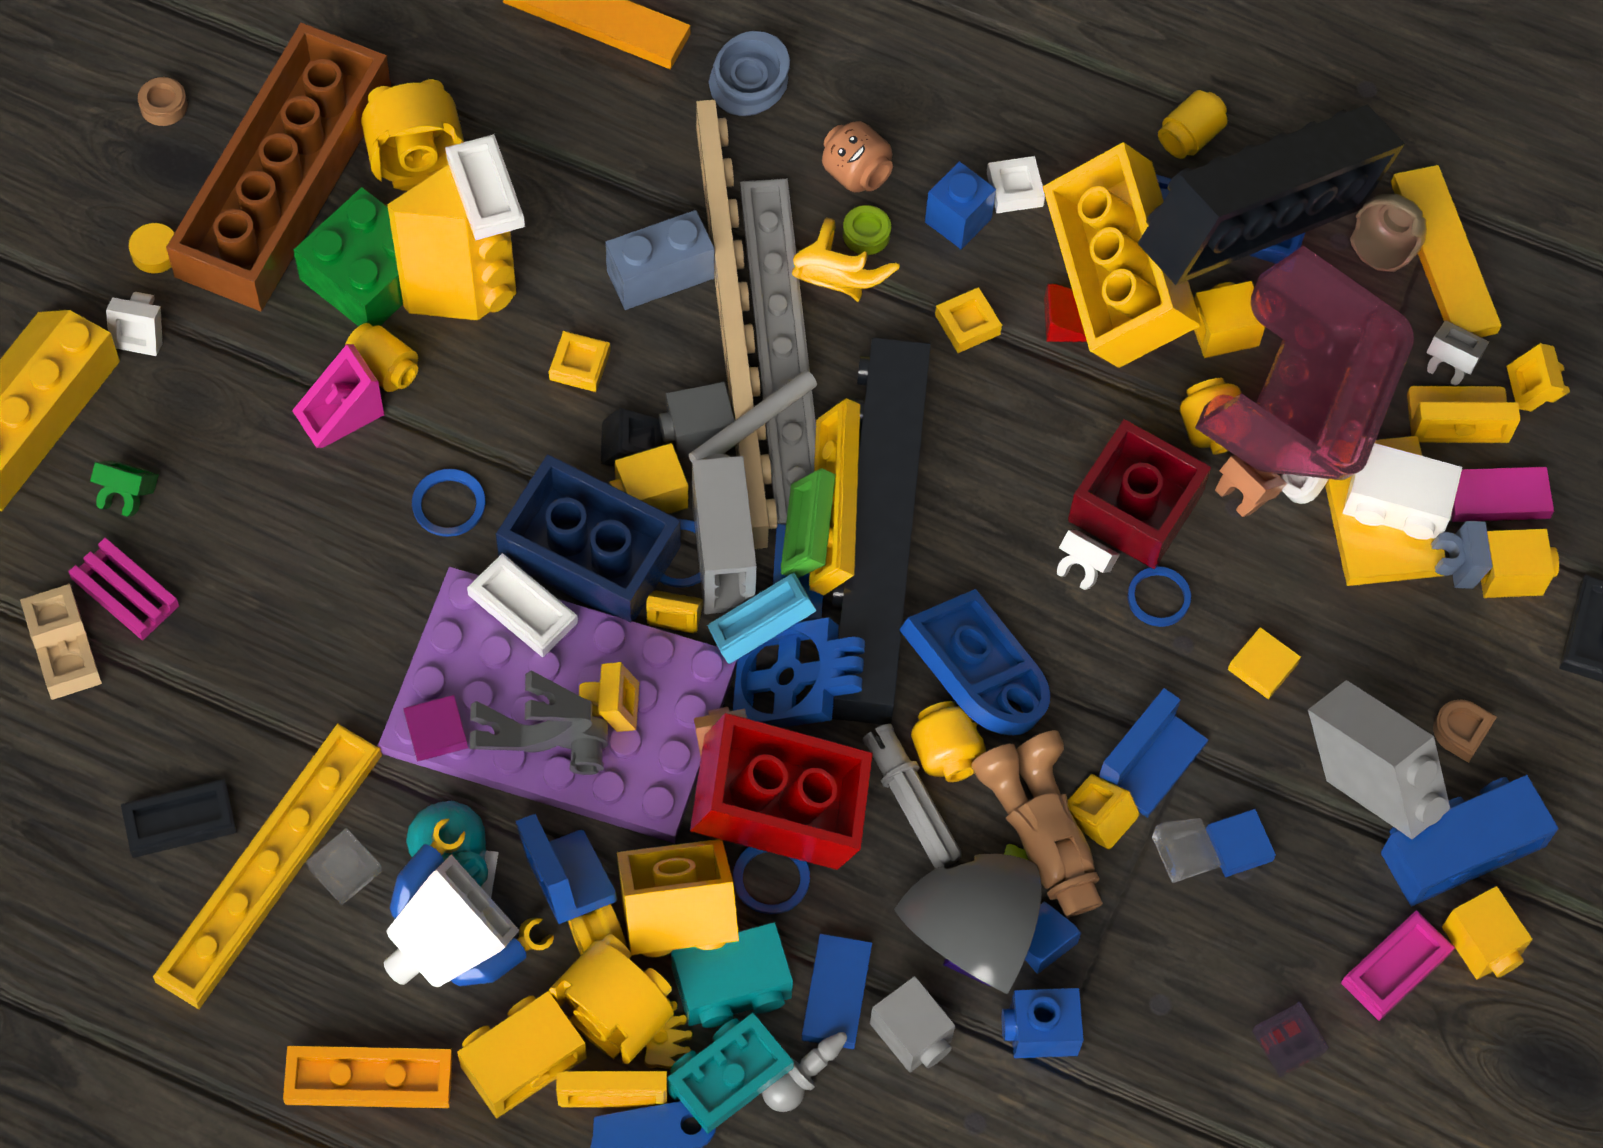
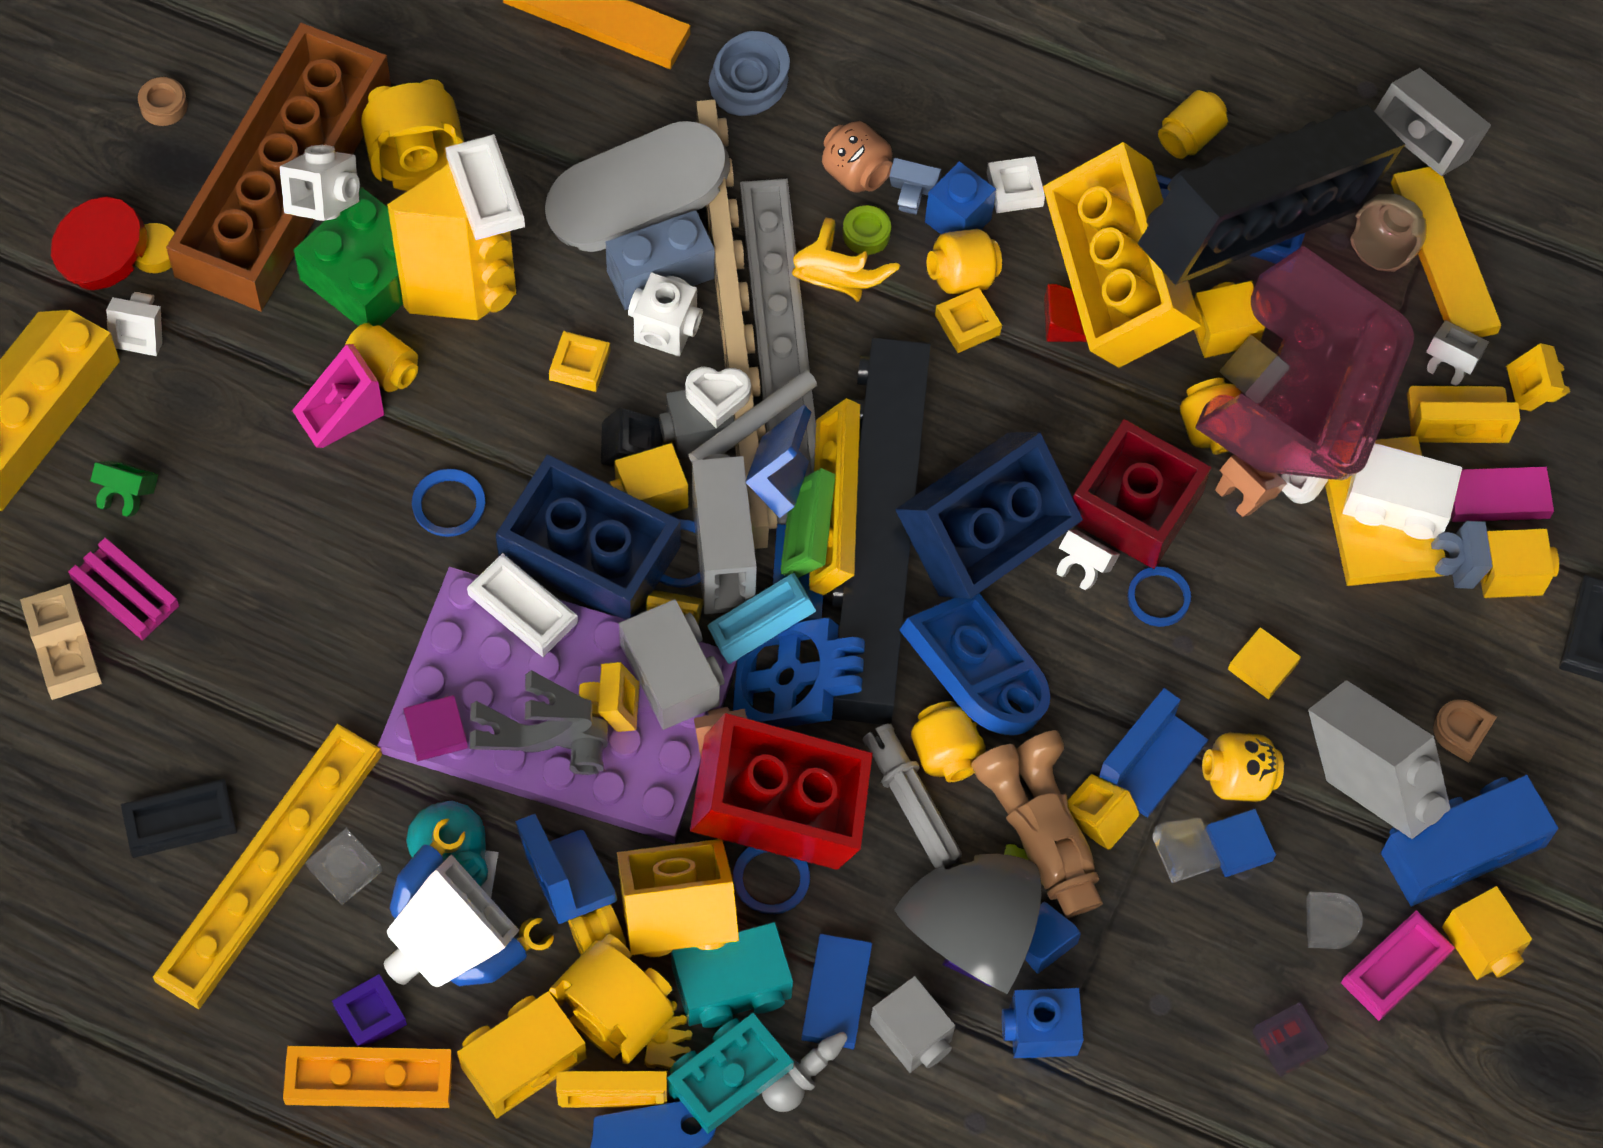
none -> red tile [51,197,147,290]
none -> white brick [280,145,360,221]
none -> dark purple plate [332,974,407,1047]
none -> light grey tile [545,121,730,252]
none -> light grey brick [619,599,725,730]
none -> white brick [628,273,703,357]
none -> white tile [685,367,751,428]
none -> blue panel [745,405,812,518]
none -> sand blue tile [889,158,942,215]
none -> dark blue brick [895,432,1083,599]
none -> yellow head [926,229,1002,294]
none -> yellow head [1202,732,1284,802]
none -> dark grey tile [1219,334,1290,404]
none -> clear tile [1306,892,1363,949]
none -> light grey brick [1374,68,1491,176]

